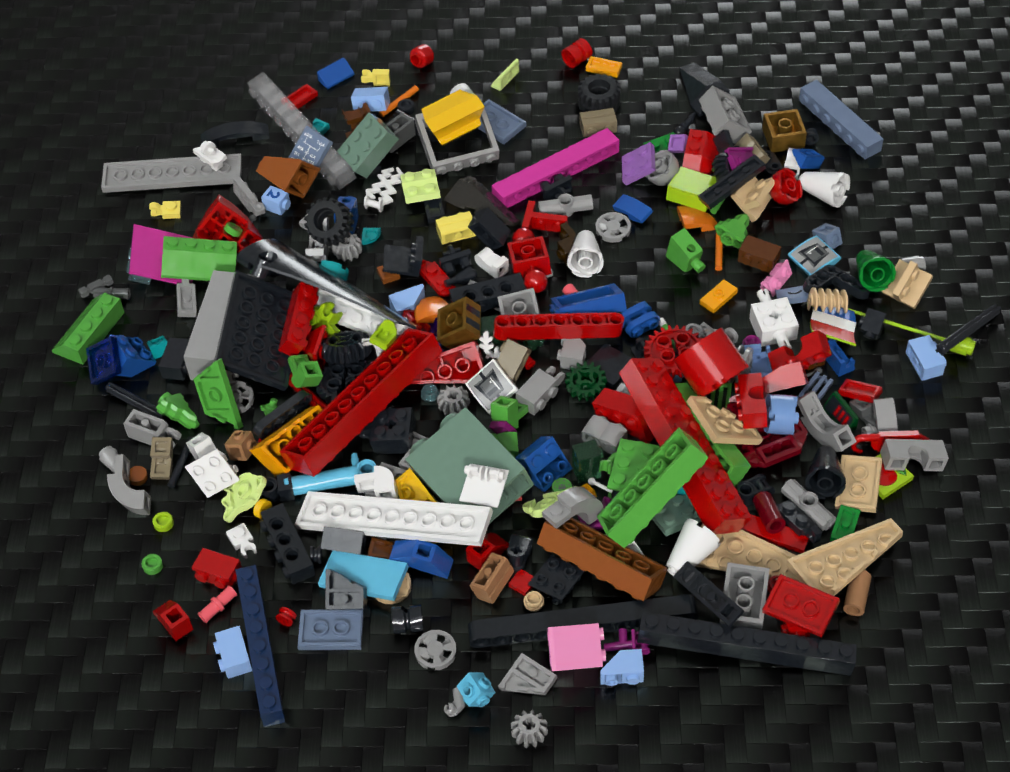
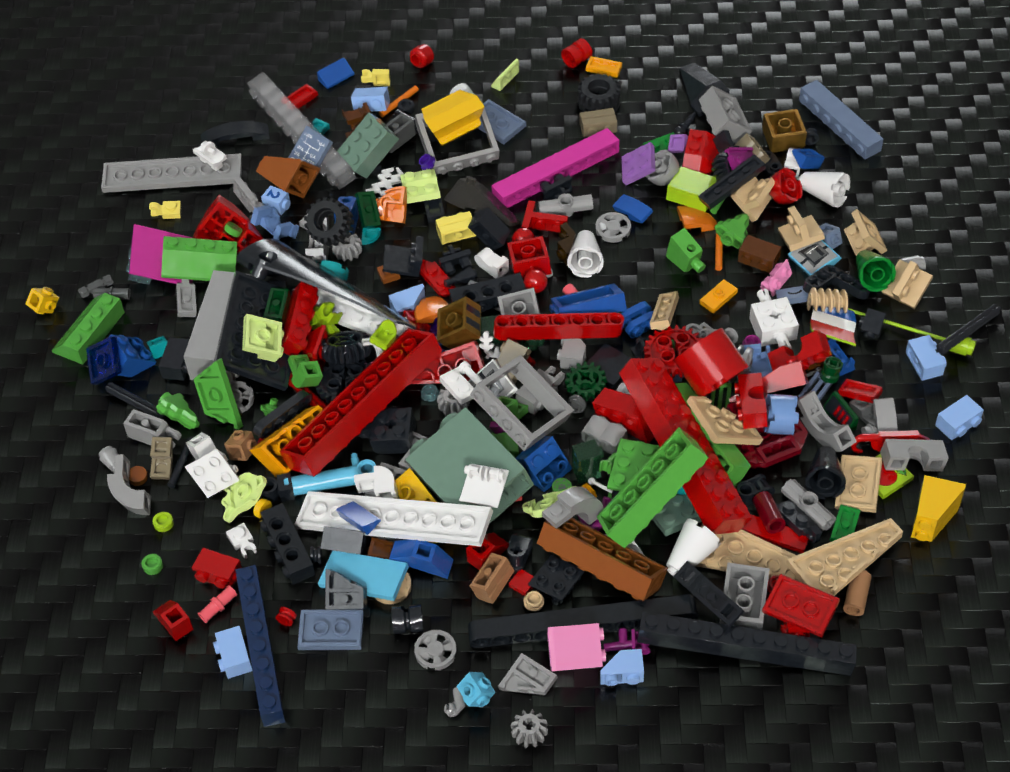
none -> yellow brick [25,287,59,315]
none -> yellowish green plate [242,314,284,362]
none -> medium blue piece [250,205,299,240]
none -> dark green slope [263,288,291,326]
none -> slope [336,501,381,535]
none -> dark green plate [355,191,381,228]
none -> orange brick [376,186,407,224]
none -> dark purple plate [419,154,435,170]
none -> white plate [439,361,490,405]
none -> light grey window [470,355,574,451]
none -> dark grey plate [567,394,586,413]
none -> tan plate [650,291,679,330]
none -> tan bracket [778,206,825,252]
none -> dark green wheel [820,356,843,384]
none -> tan bracket [844,209,887,256]
none -> yellow slope [911,475,966,542]
none -> light blue brick [935,395,984,440]

